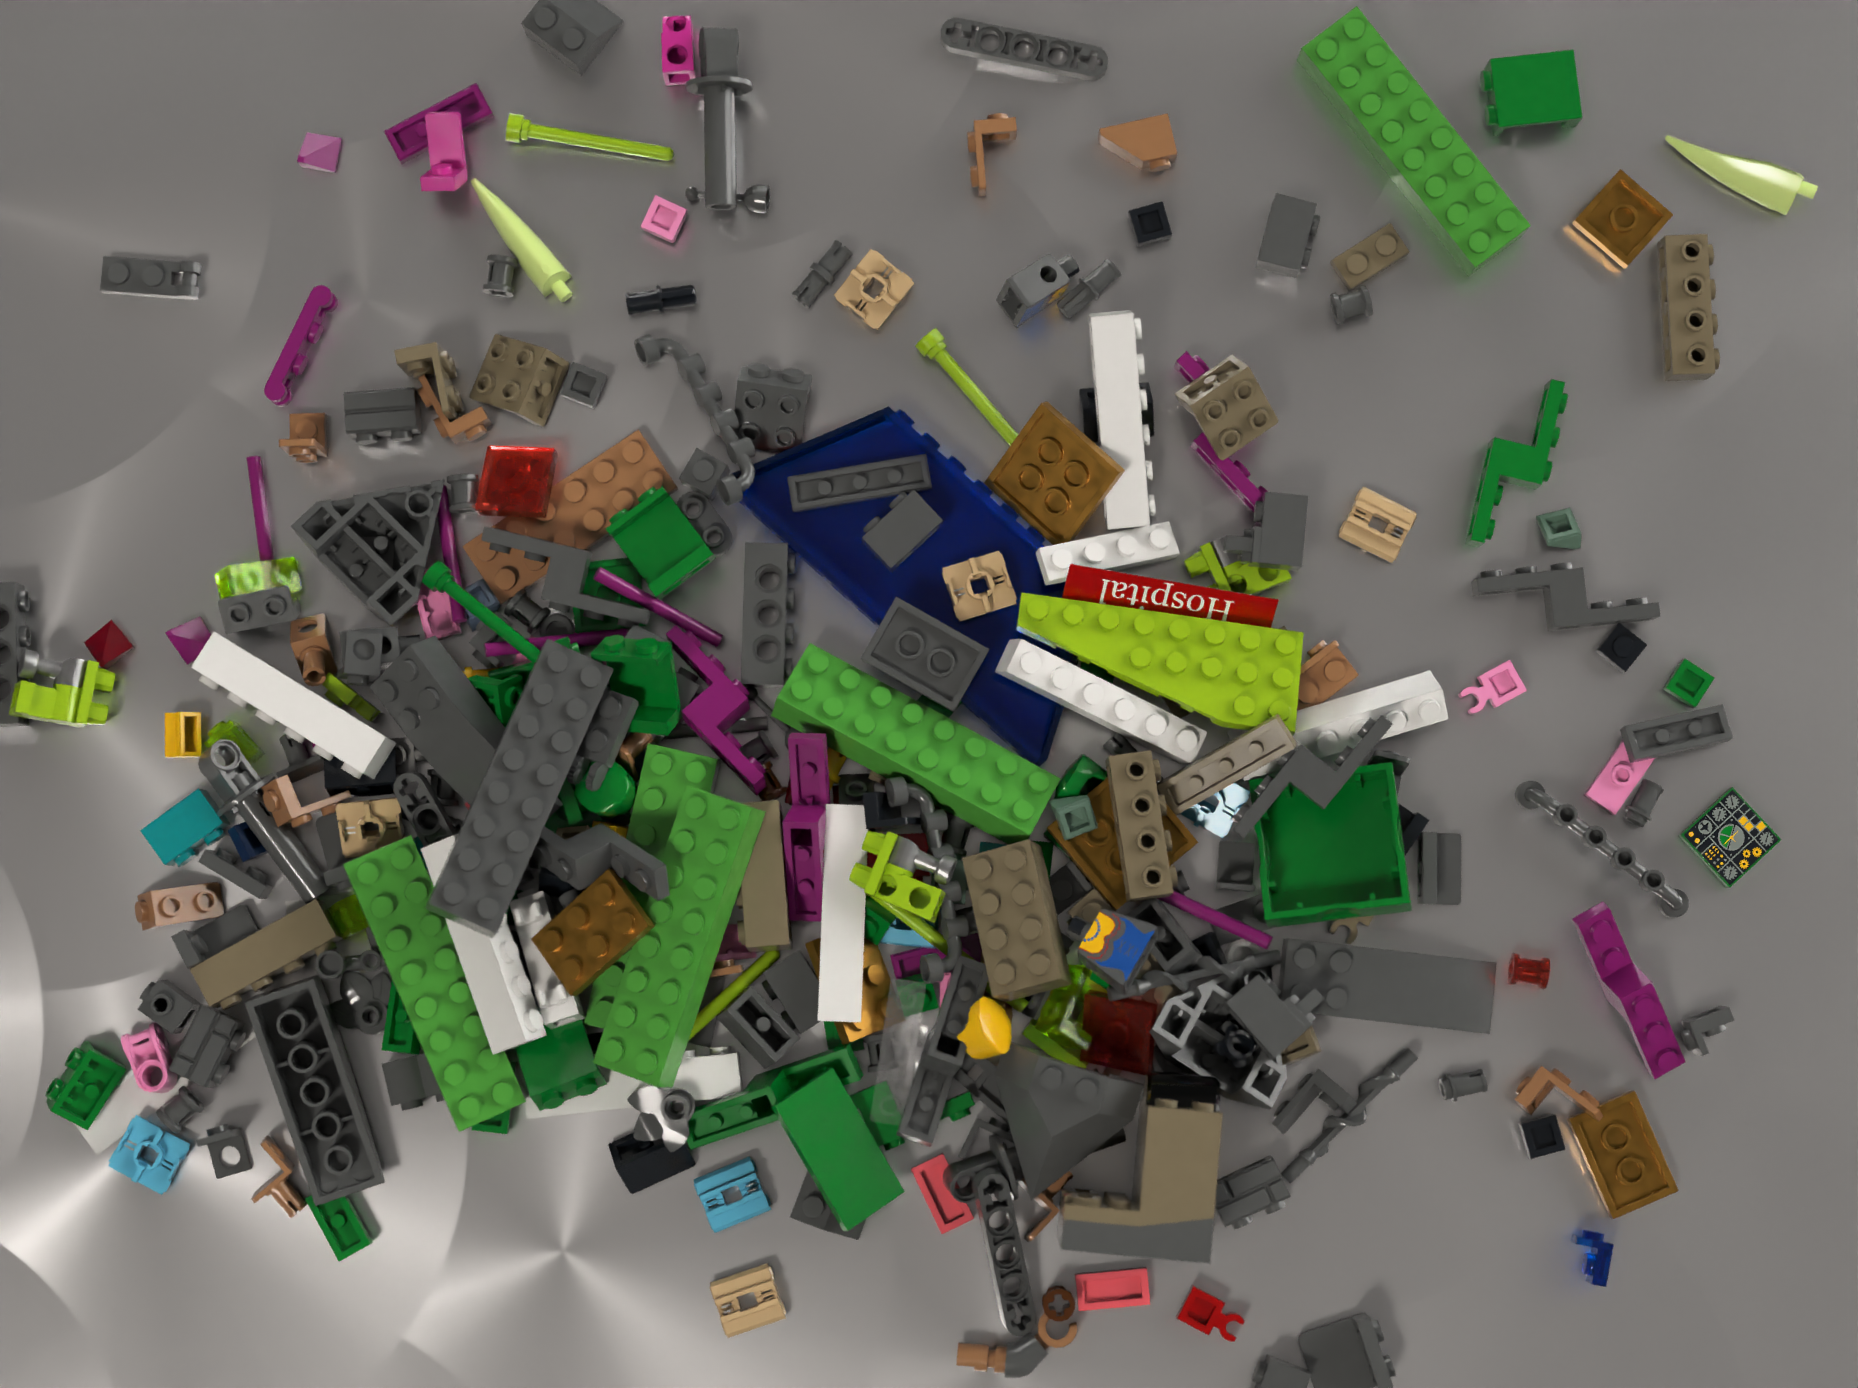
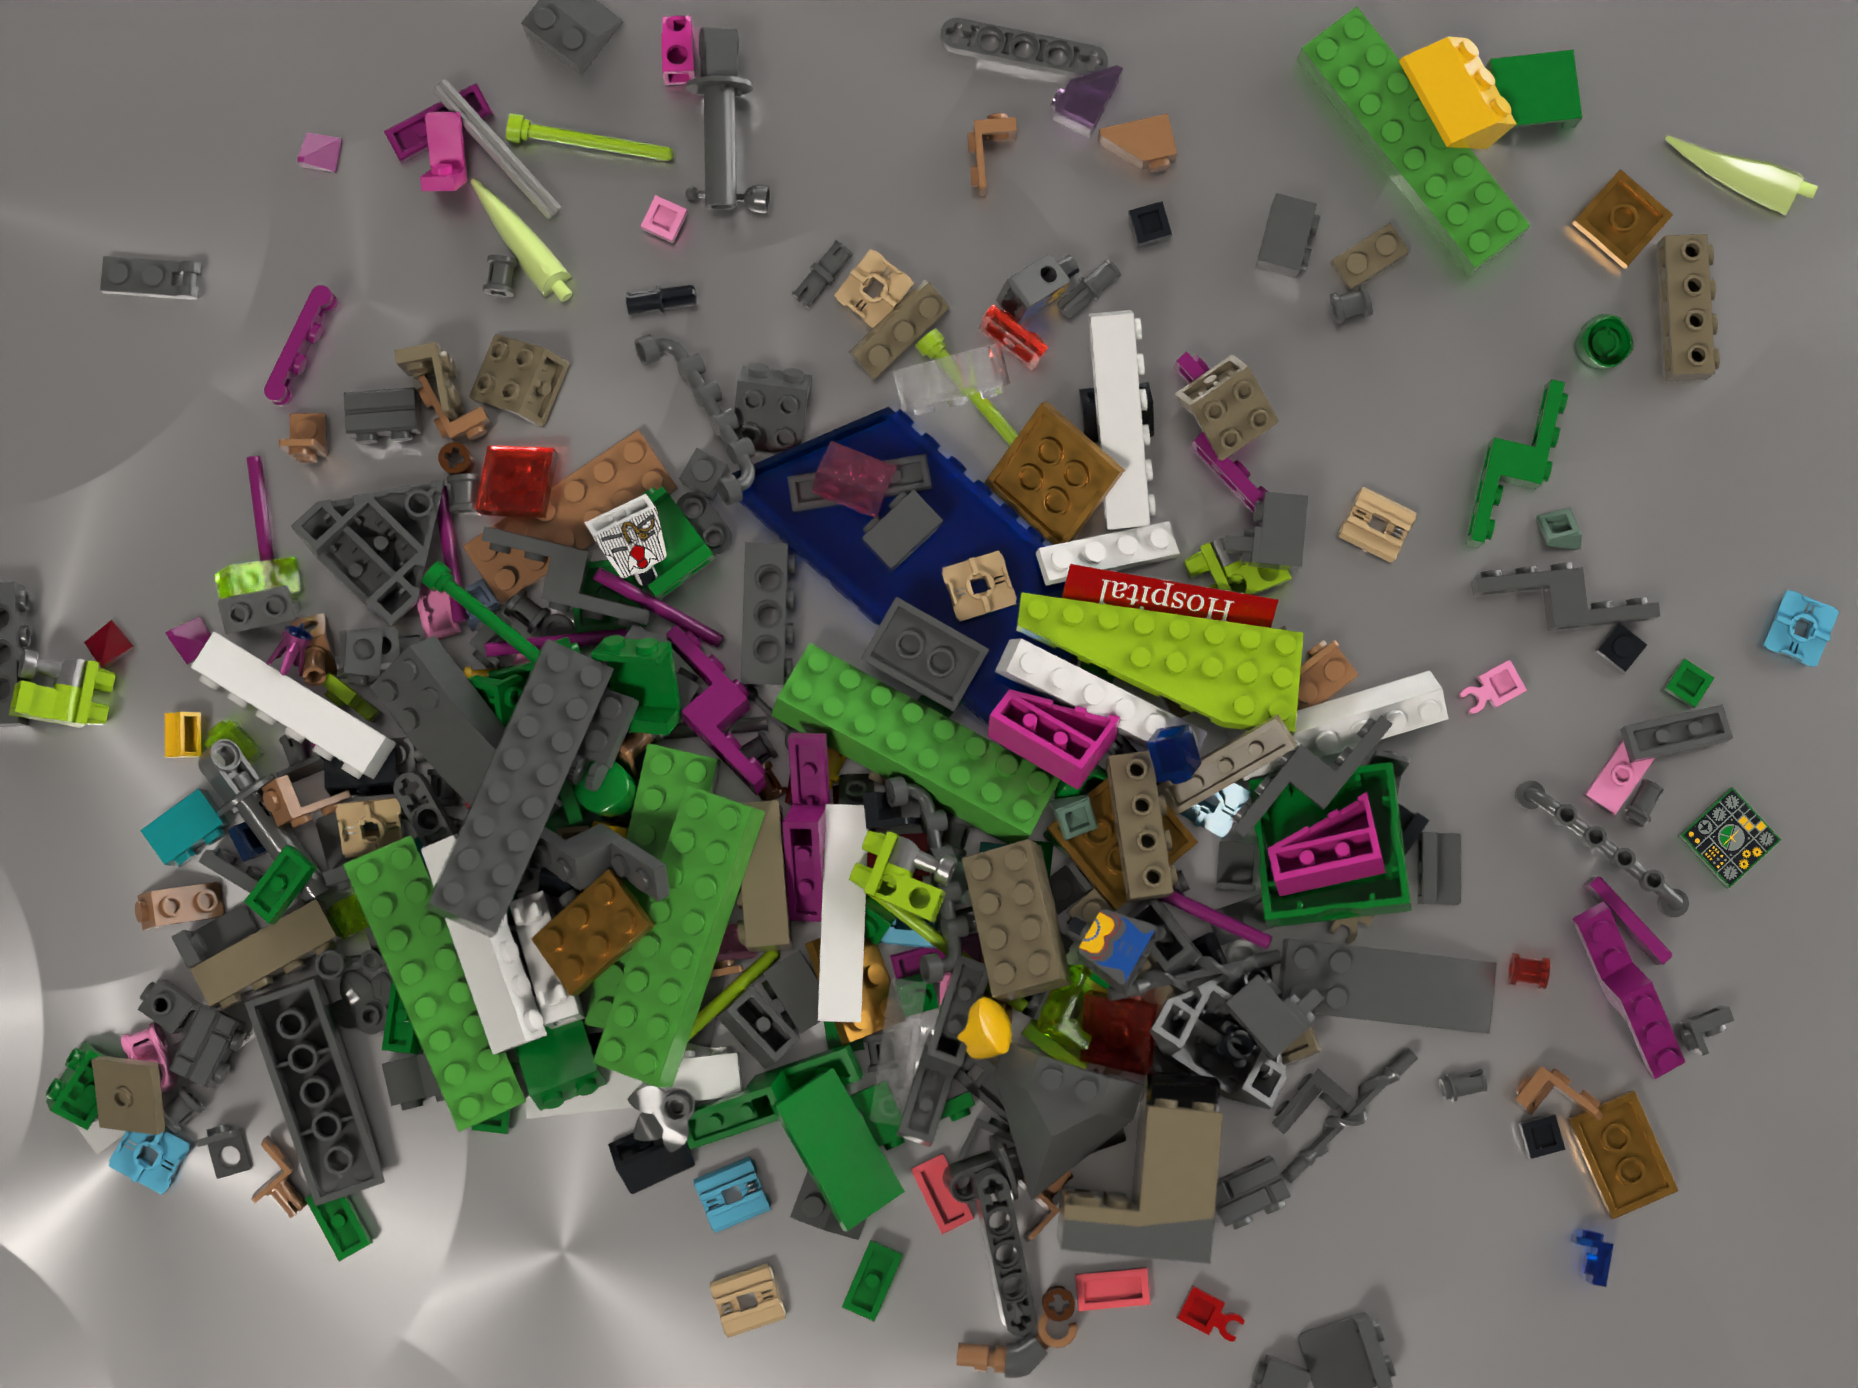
dark grey plate [560,362,607,409] -> none
none -> dark tan plate [92,1056,165,1135]
none -> green plate [244,845,317,924]
none -> flat silver piece [266,623,312,677]
none -> light grey axle [432,79,561,219]
none -> reddish brown bush [438,442,475,475]
none -> torso [585,494,667,585]
none -> clear pink bracket [812,441,897,517]
none -> green plate [842,1239,903,1322]
none -> dark tan plate [849,280,950,380]
none -> clear brick [893,343,1011,416]
none -> clear red plate [978,304,1049,371]
none -> dark pink wedge [988,689,1120,790]
none -> clear purple slope [1050,65,1123,138]
none -> clear blue brick [1147,724,1202,784]
none -> dark pink wedge [1268,792,1386,896]
none -> yellow slope [1399,36,1517,149]
none -> green hair [1576,314,1634,370]
none -> magenta tile [1583,876,1672,965]
none -> medium azure piece [1763,590,1840,667]

